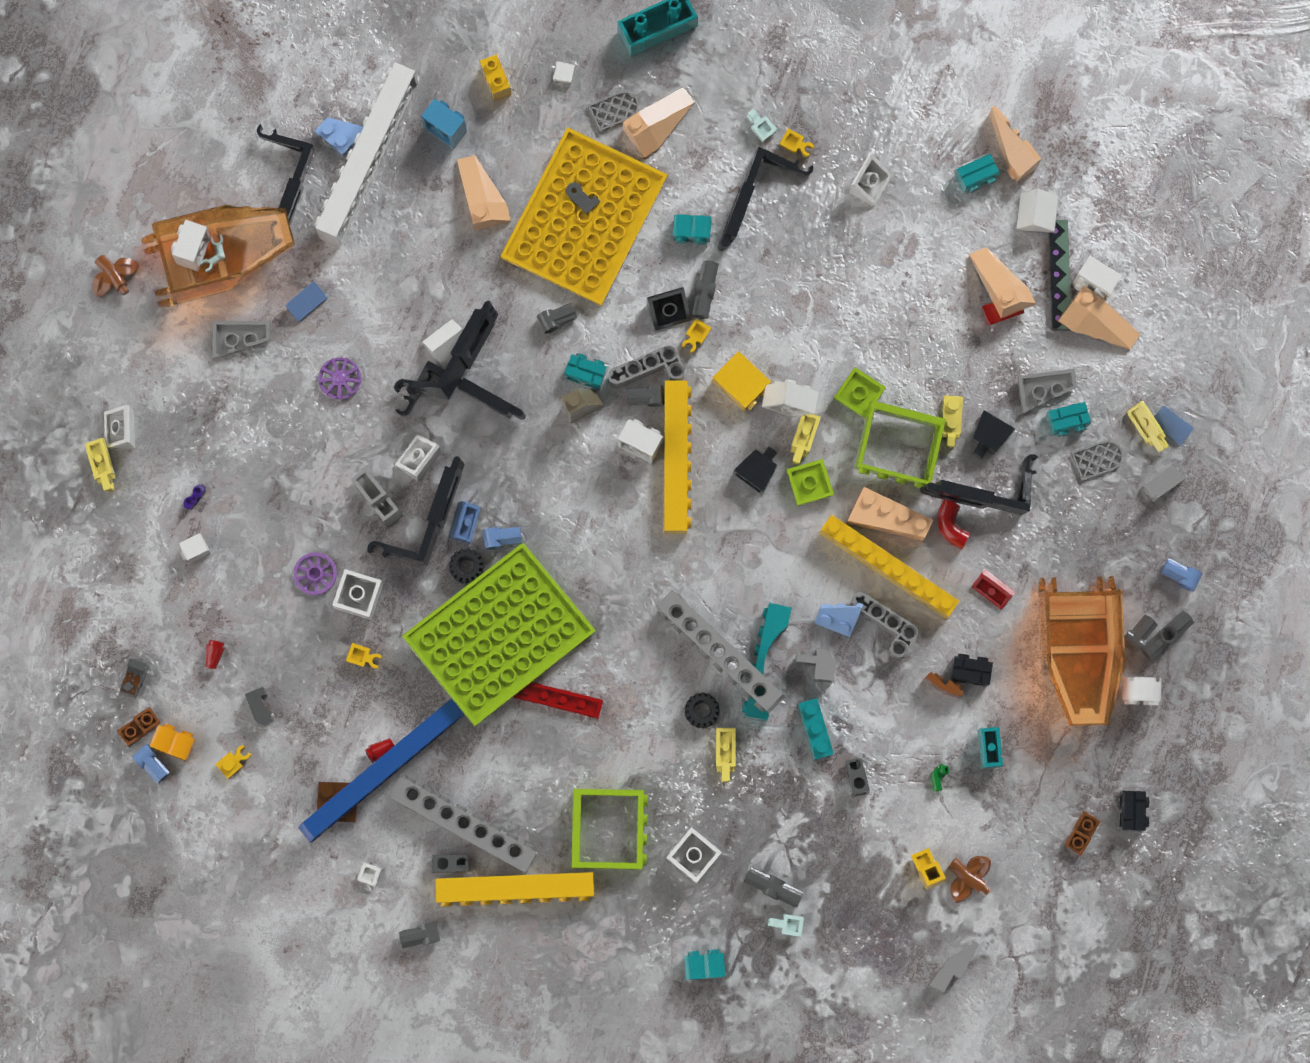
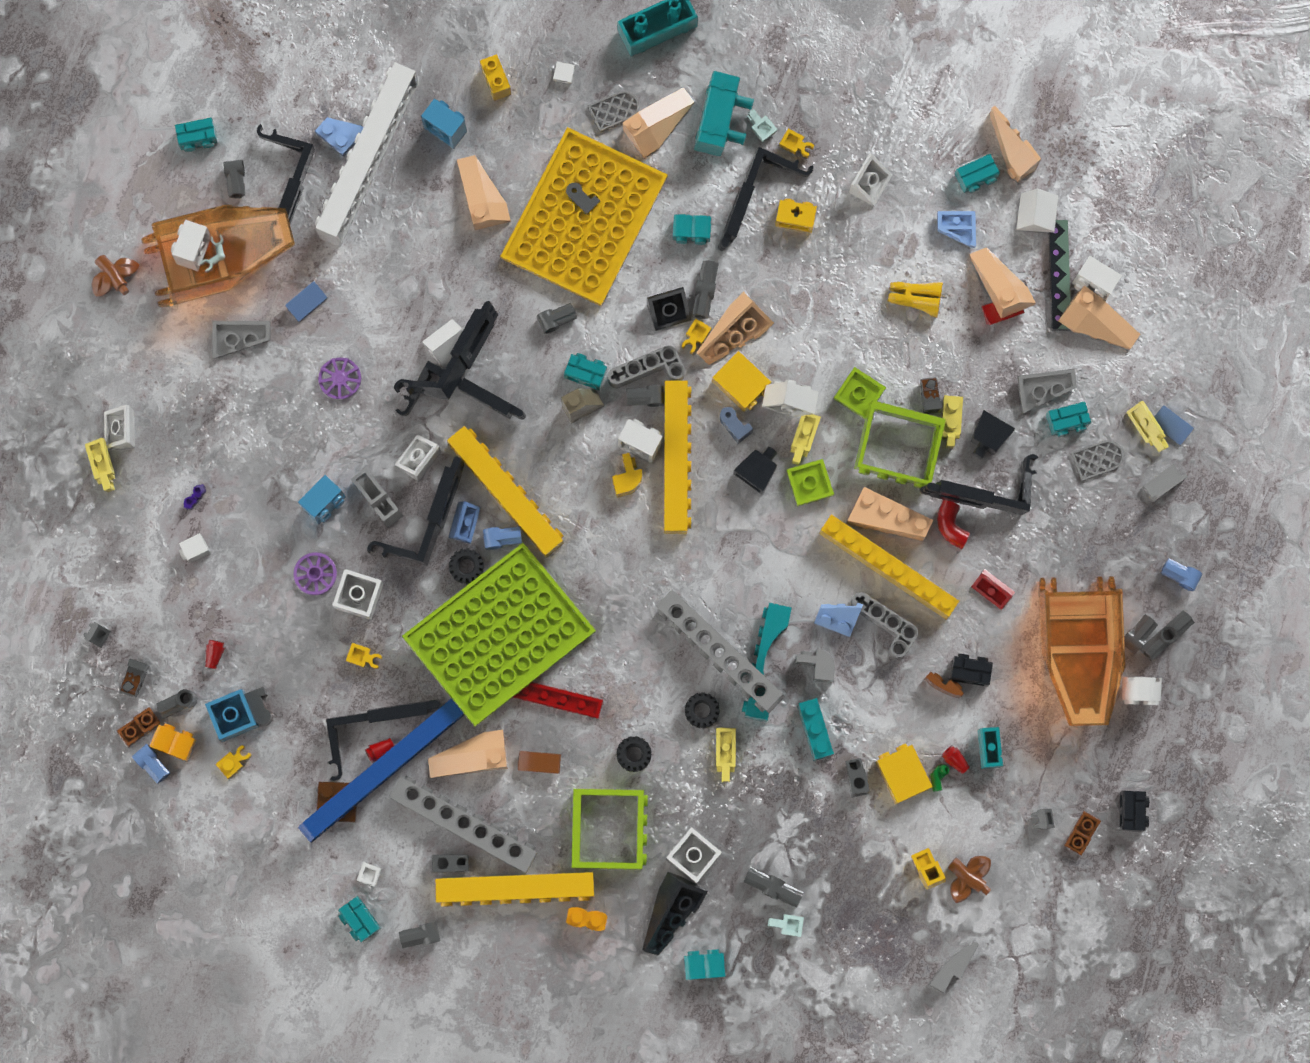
none -> dark grey tile [84,622,111,648]
none -> dark grey piece [156,689,198,719]
none -> teal brick [175,117,218,152]
none -> dark azure brick [205,689,259,742]
none -> dark grey piece [223,160,245,199]
none -> dark azure brick [298,475,346,524]
none -> black hinge [326,699,441,781]
none -> teal brick [338,896,382,942]
none -> light nougat wedge [428,730,508,778]
none -> yellow brick [447,426,564,558]
none -> dark orange slope [518,751,561,774]
none -> light orange brick [566,907,608,932]
none -> yellow brick [612,453,642,498]
none -> black tyre [617,736,652,772]
none -> black wedge [642,872,708,955]
none -> teal piece [694,71,754,157]
none -> light nougat wedge [697,292,774,365]
none -> sand blue leg [720,407,753,444]
none -> yellow brick [775,198,817,233]
none -> yellow brick [875,743,932,805]
none -> yellow piece [887,282,943,318]
none -> leg [920,377,943,414]
none -> light blue wing [937,211,976,248]
none -> red cone [941,745,970,774]
none -> dark grey tile [1031,809,1055,829]

